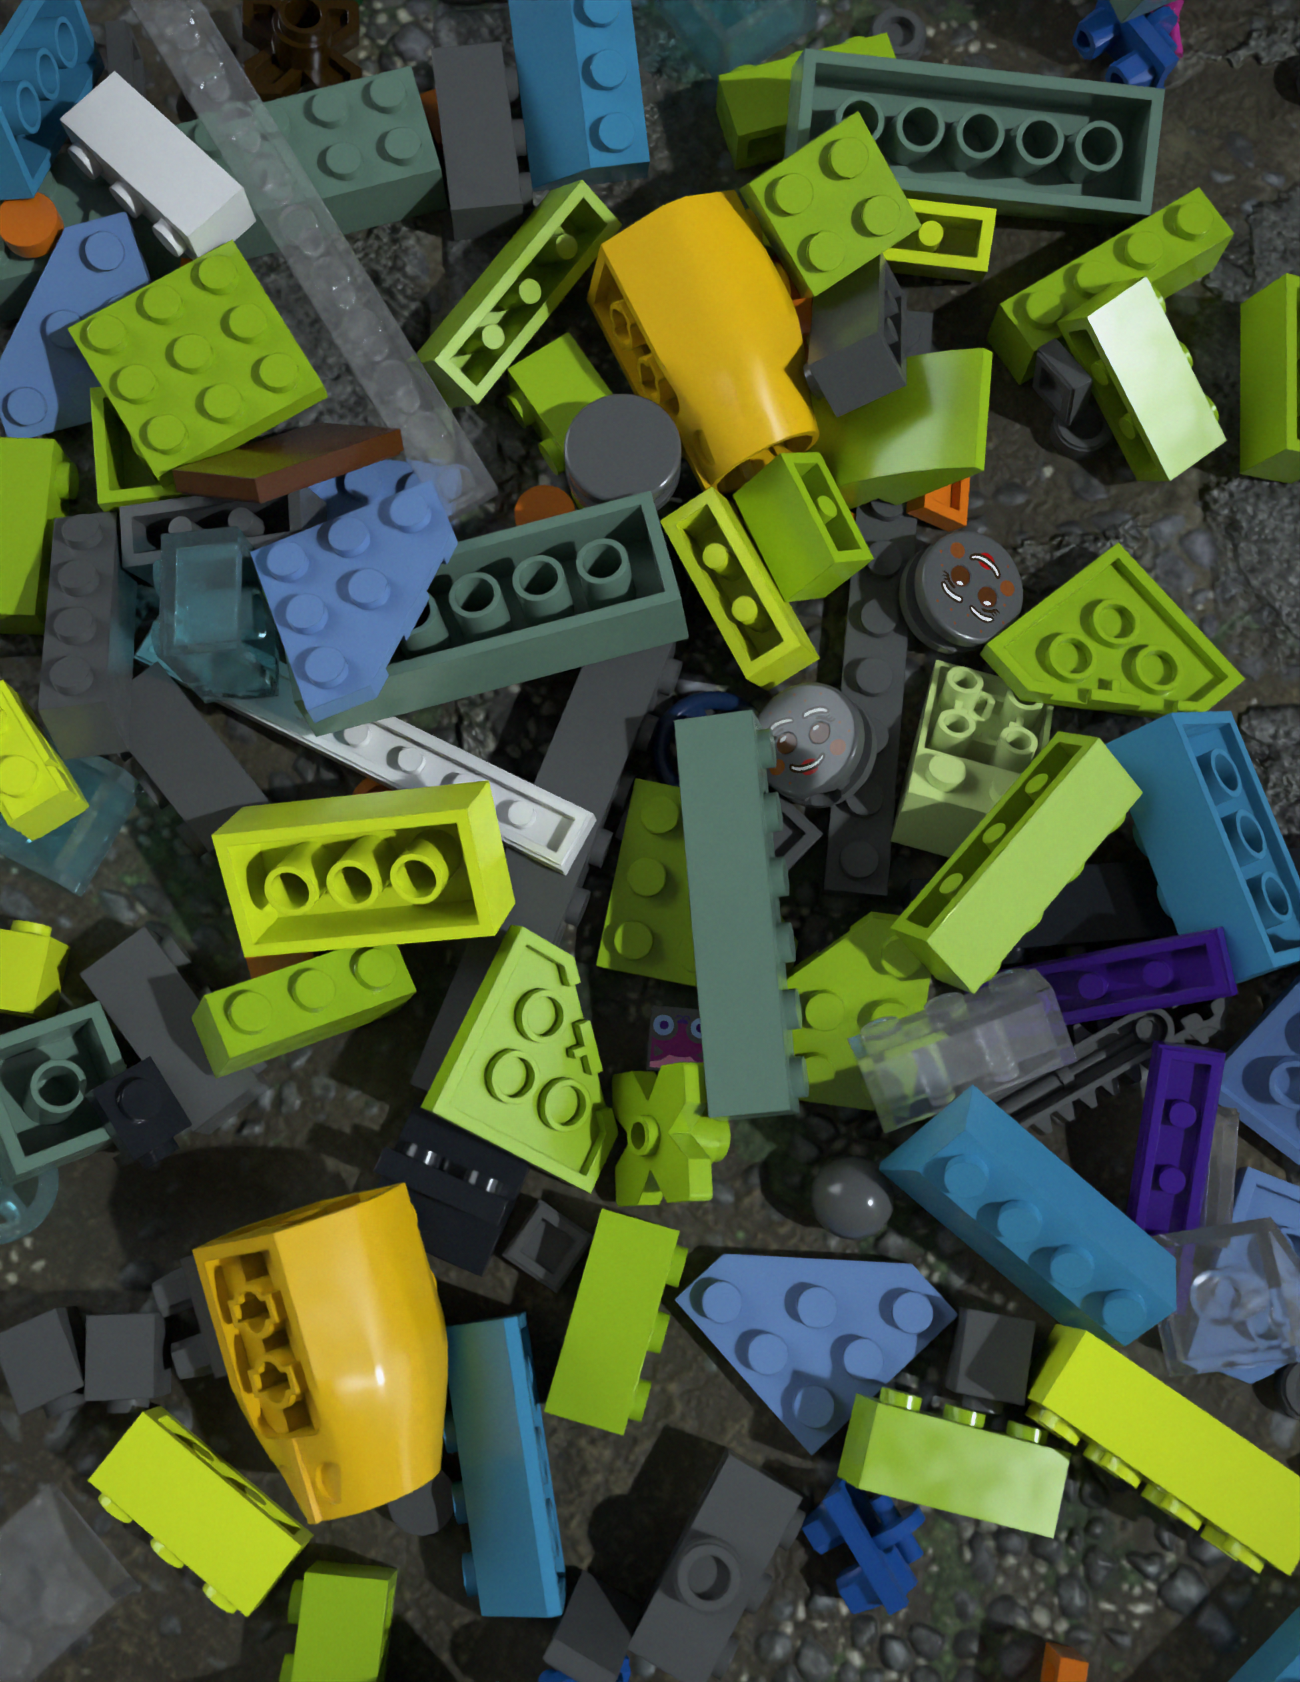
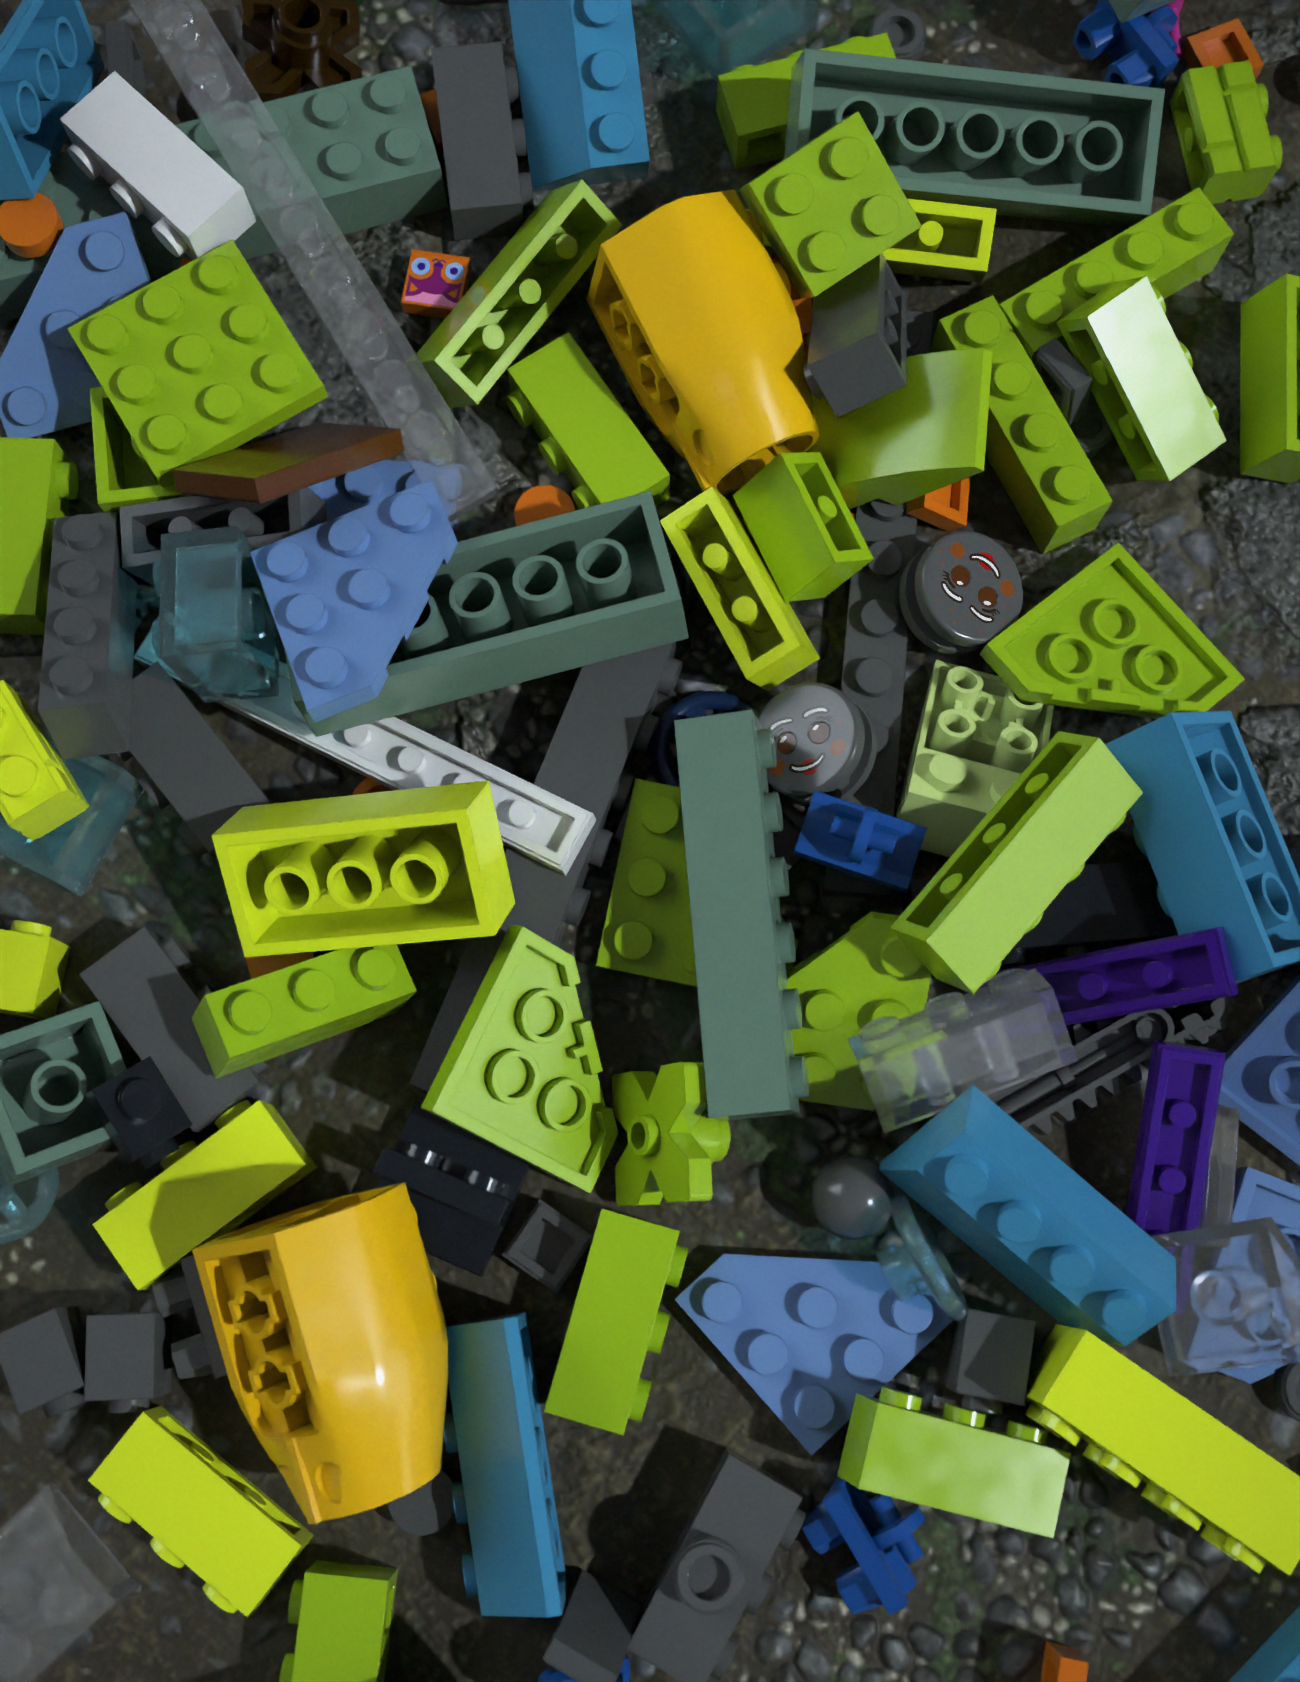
dark grey head [564,394,681,511] -> none
tile [646,1005,704,1073] -> none
none -> neon yellow brick [92,1100,317,1291]
none -> tile [401,249,472,319]
none -> blue hips [793,791,927,893]
none -> clear light blue piece [876,1195,968,1321]
none -> lime brick [930,295,1113,554]
none -> lime brick [1169,60,1283,205]
none -> orange tile [1182,18,1264,79]

